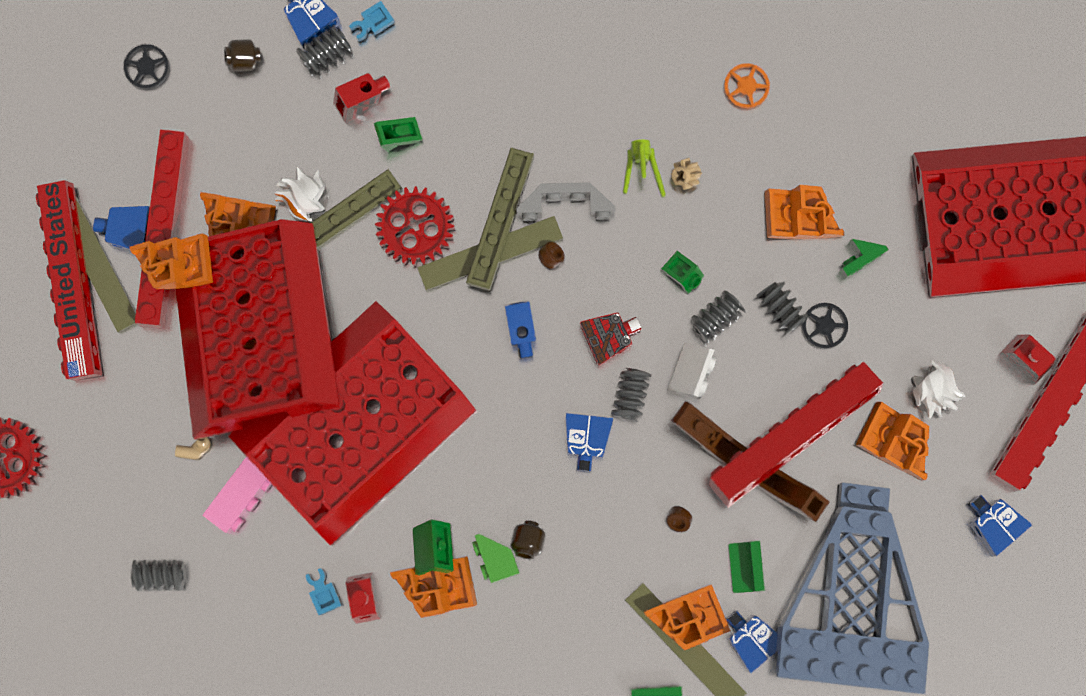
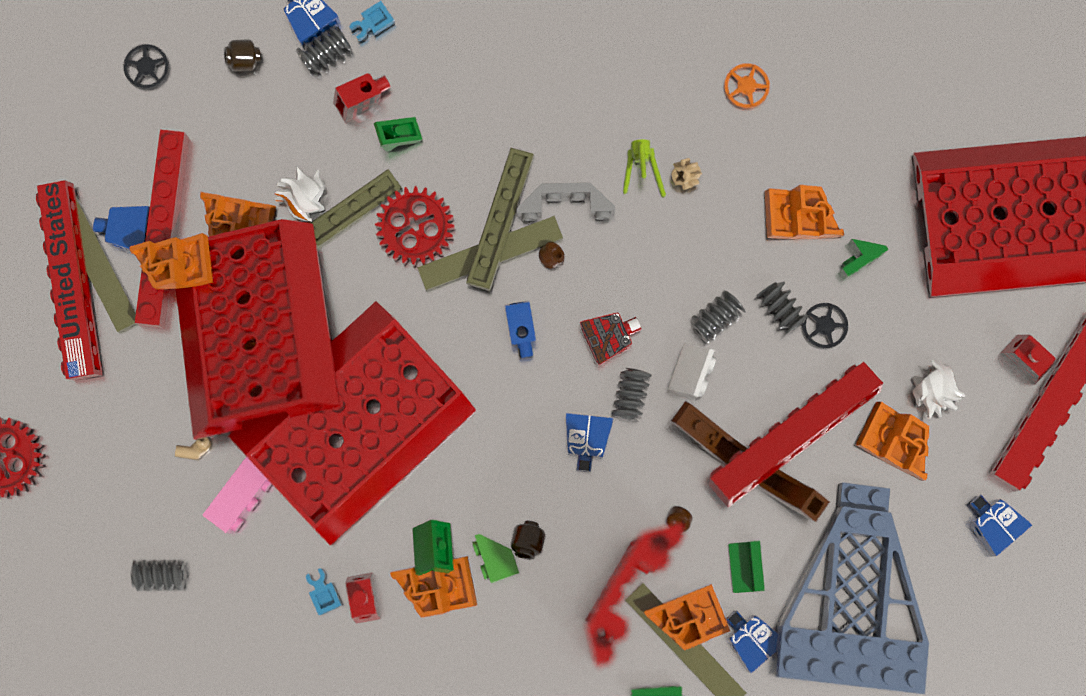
green bracket [661,251,704,293] -> none
none -> red slope [583,523,685,668]

